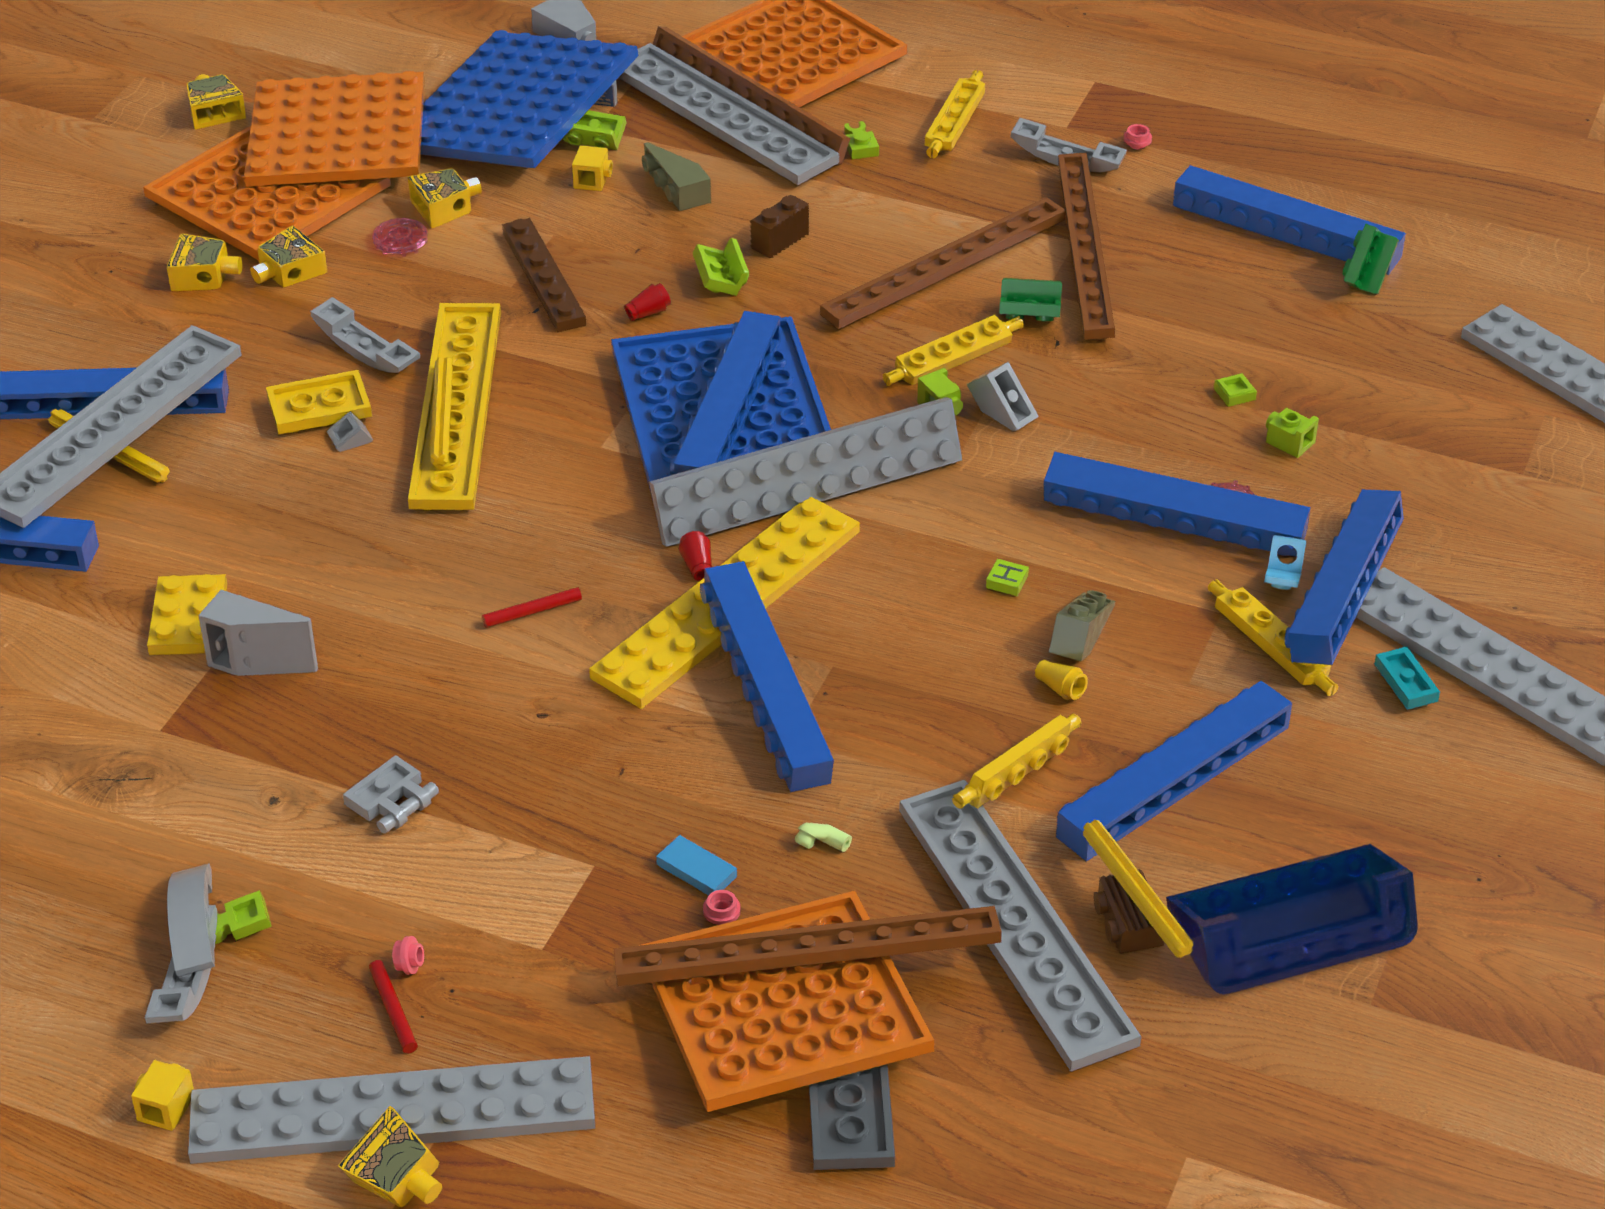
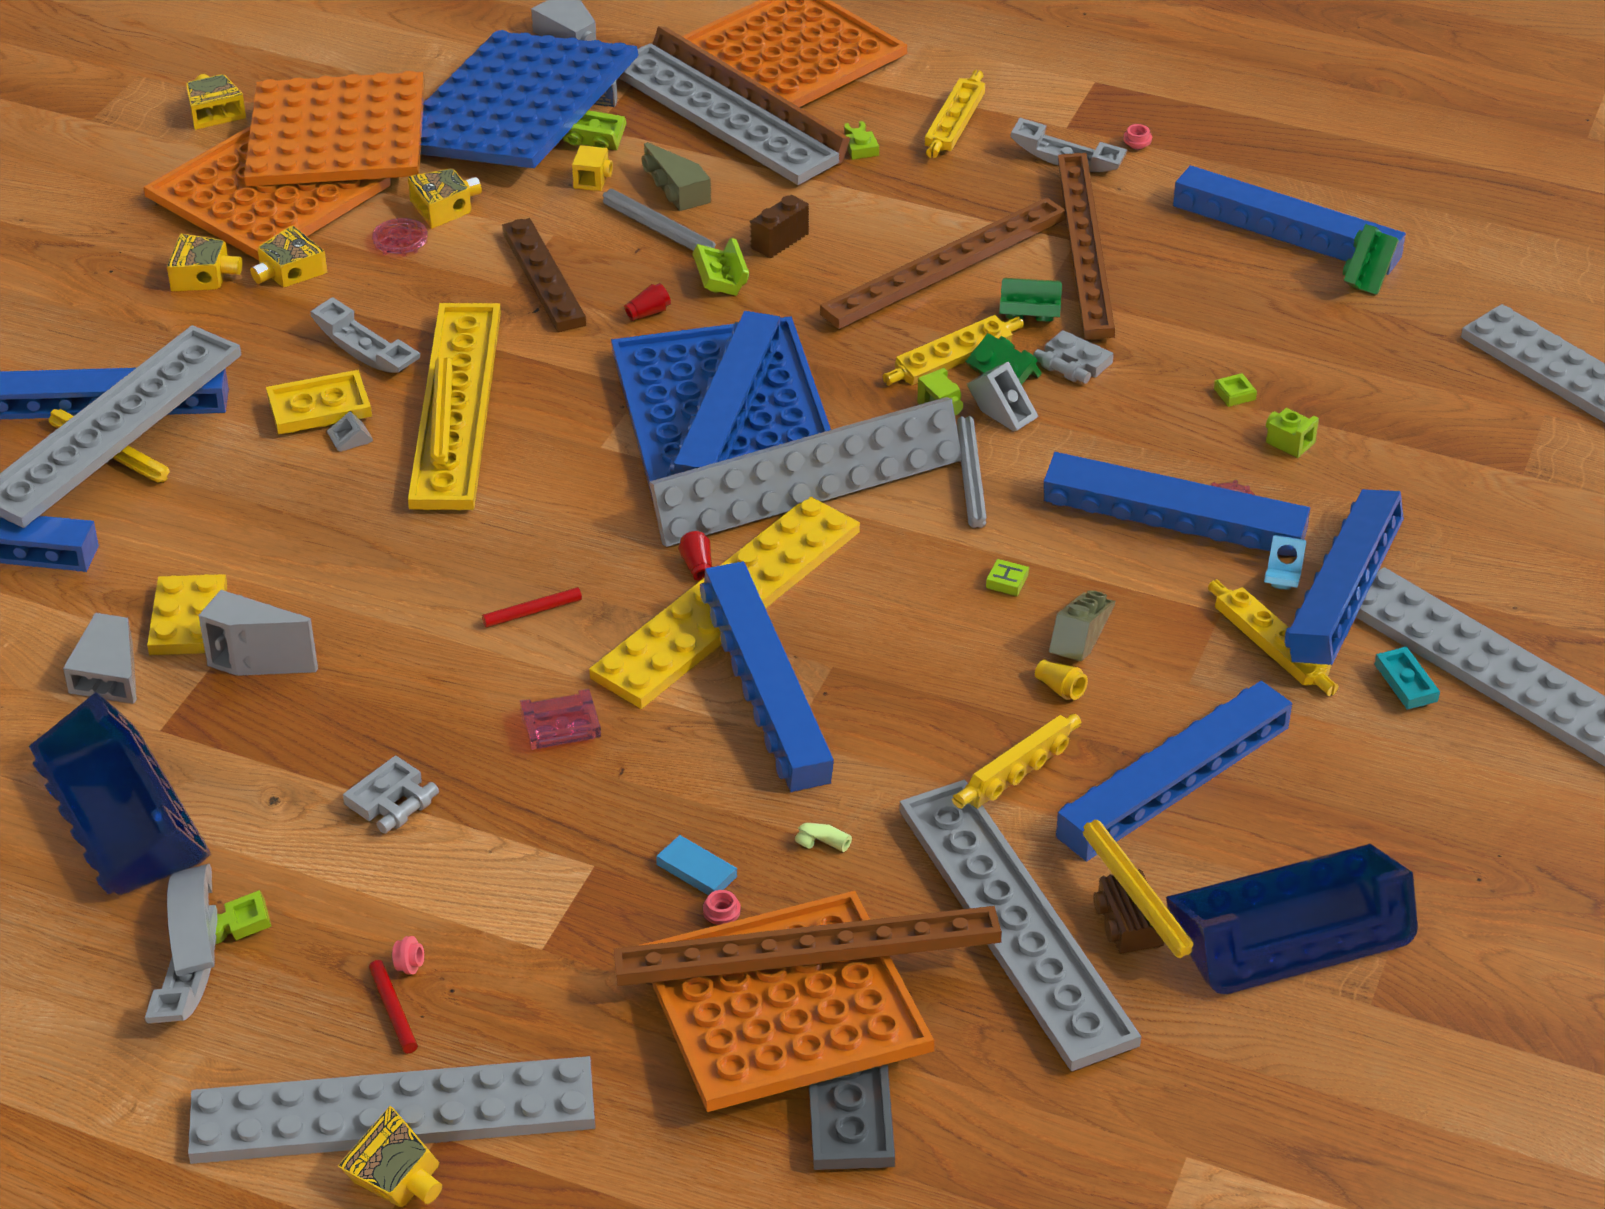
yellow brick [131,1060,194,1131] -> none
none -> clear blue windscreen [29,692,211,895]
none -> light grey slope [63,613,137,704]
none -> clear pink plate [519,688,601,750]
none -> light grey axle [603,189,716,251]
none -> light grey axle [957,416,987,528]
none -> green bracket [965,333,1042,385]
none -> light grey plate [1033,330,1114,384]

